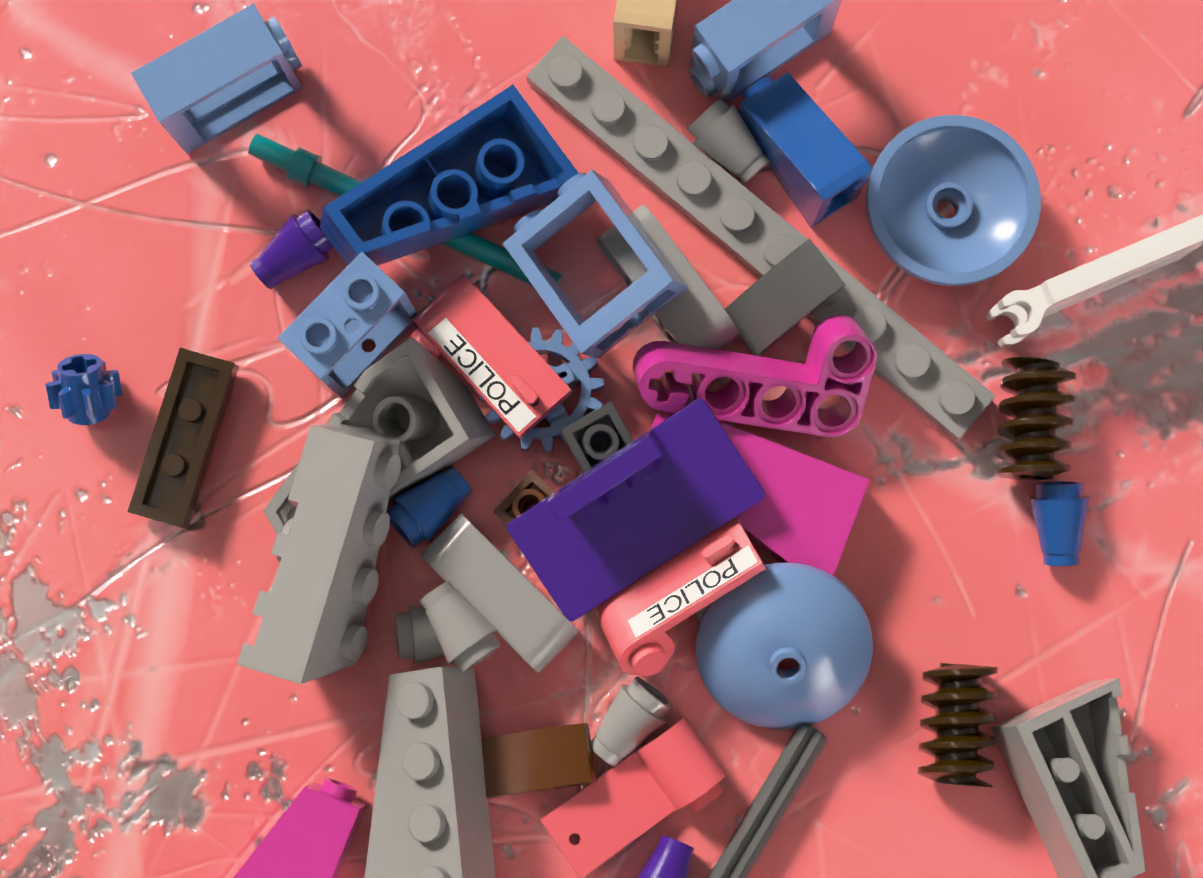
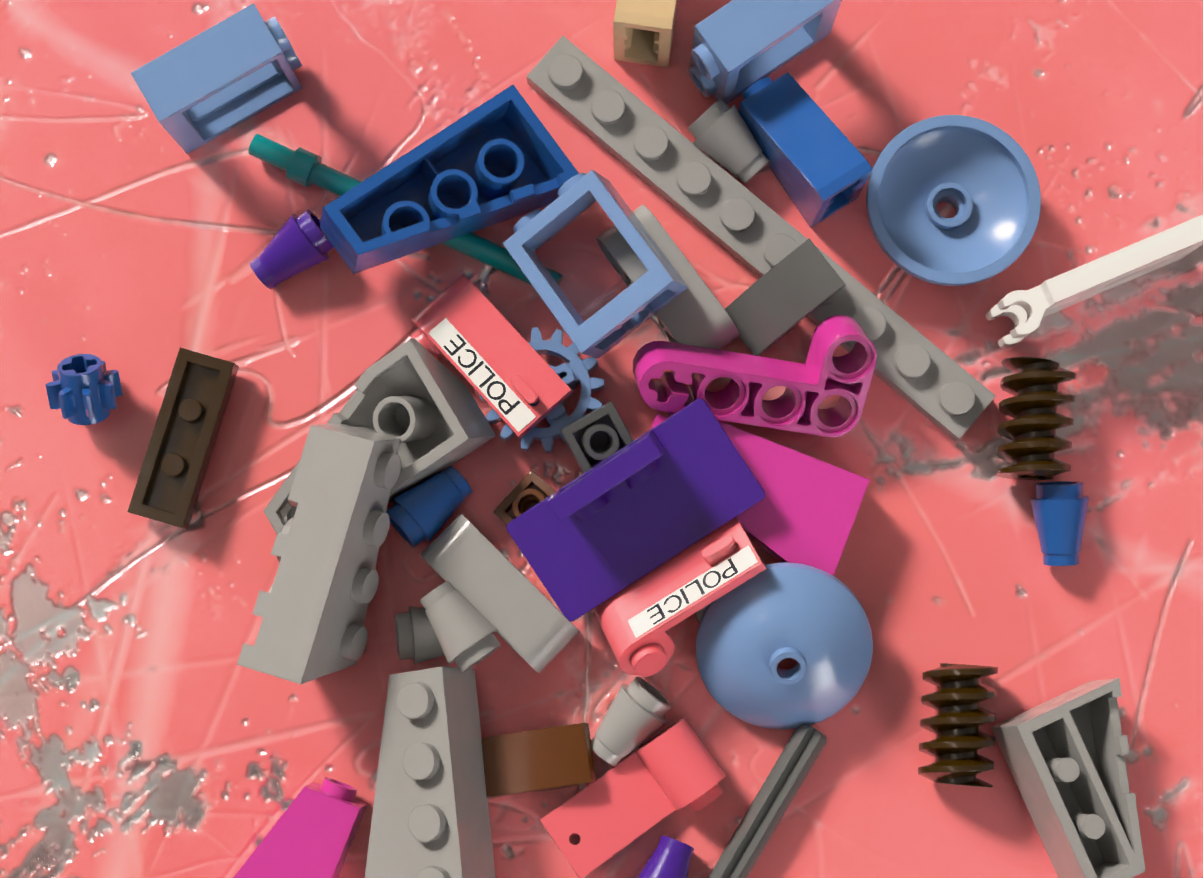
medium blue window [277,252,418,399] -> none

